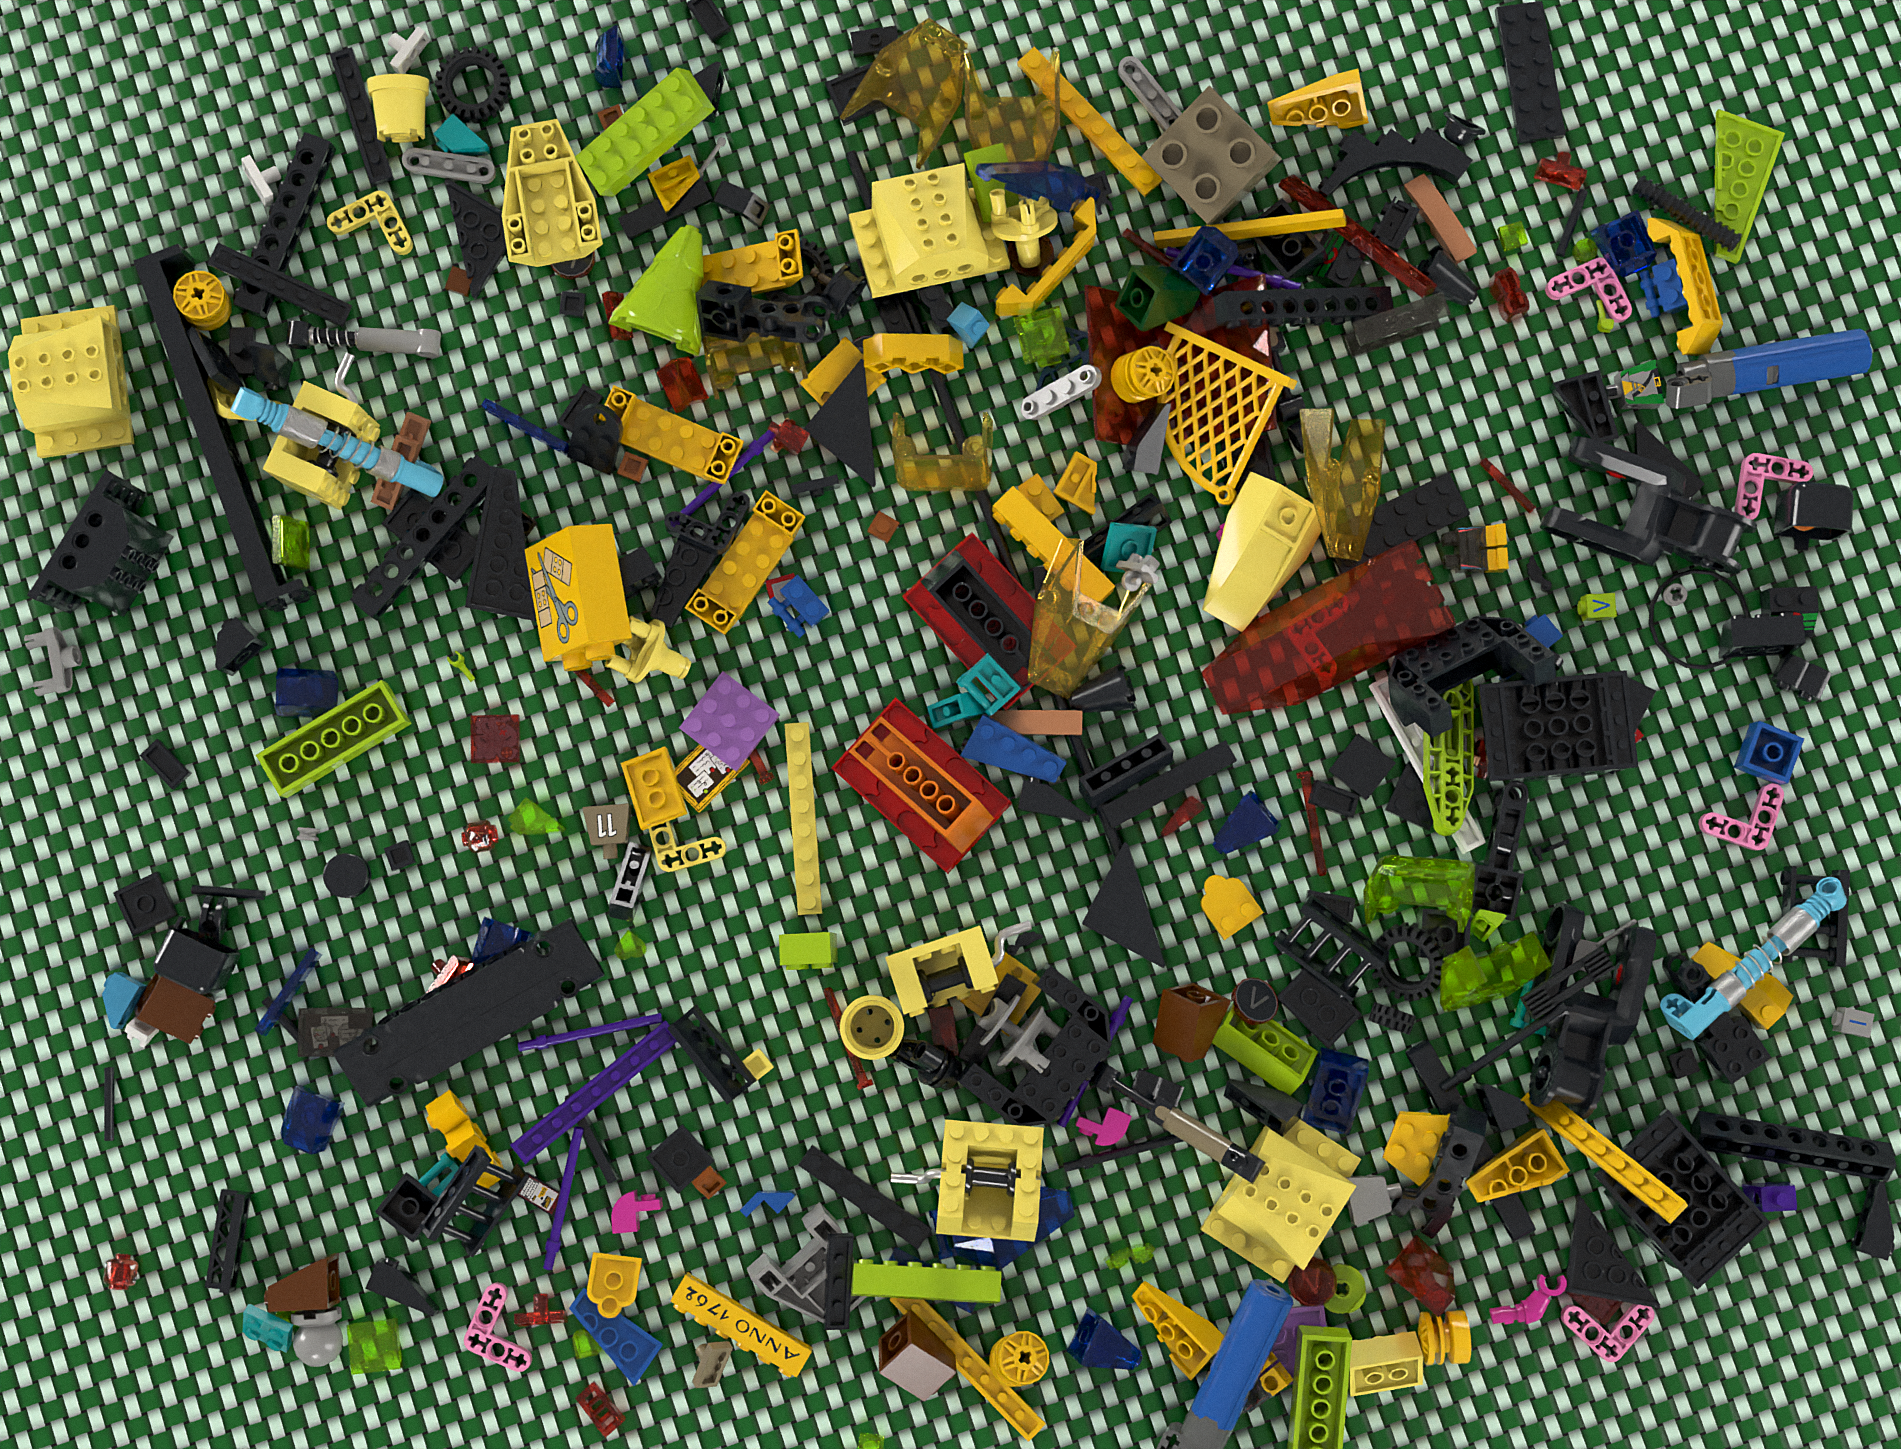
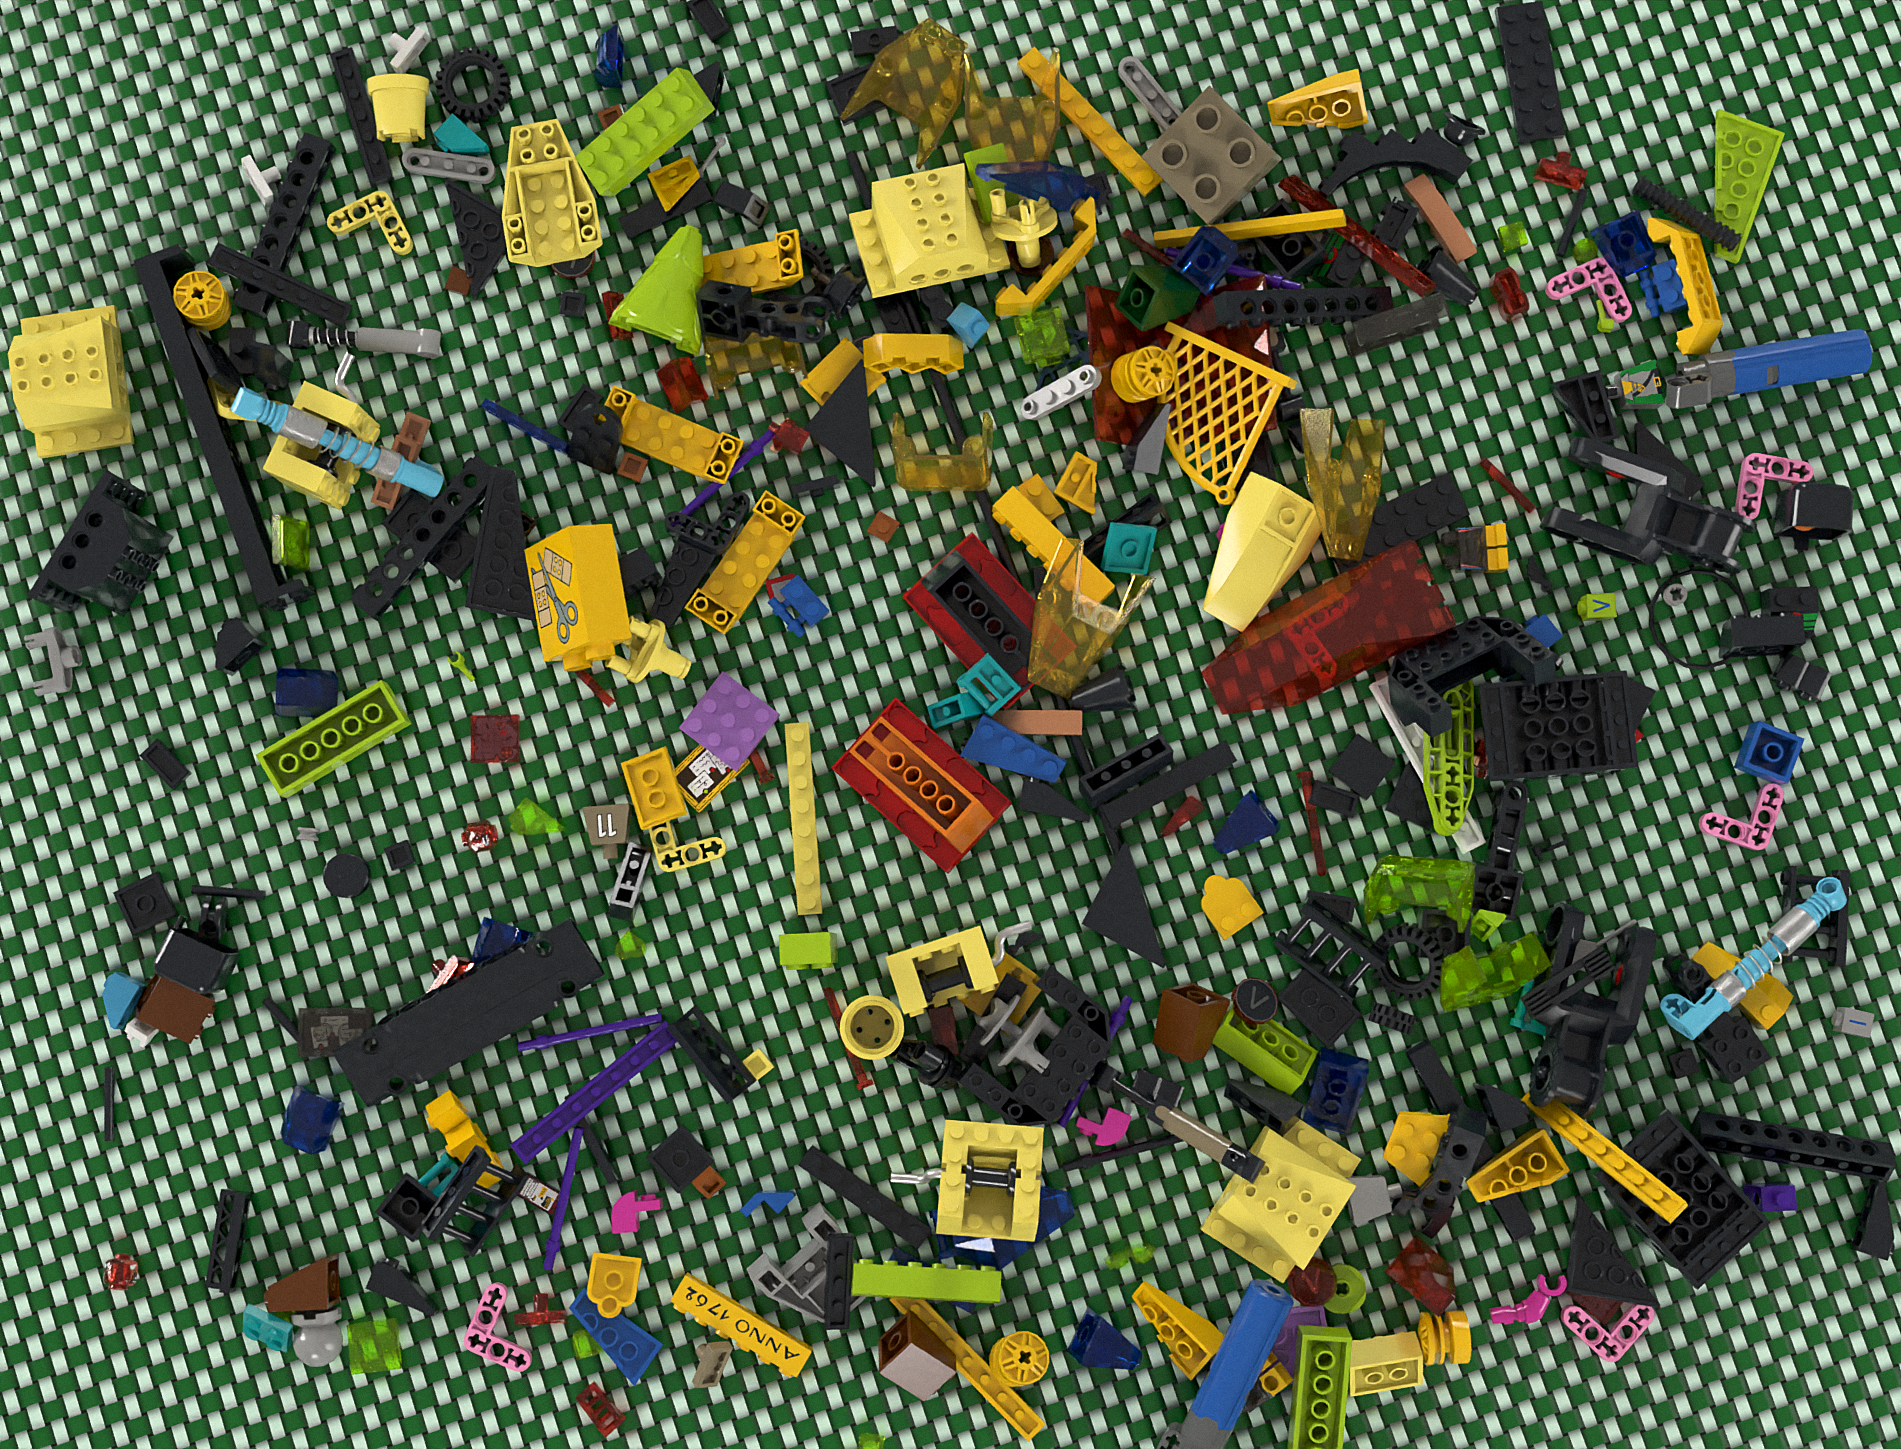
clear blue tile [255,948,322,1036] -> none
light grey hips [1116,553,1160,591] -> none
black bar [1441,1001,1568,1093] -> none

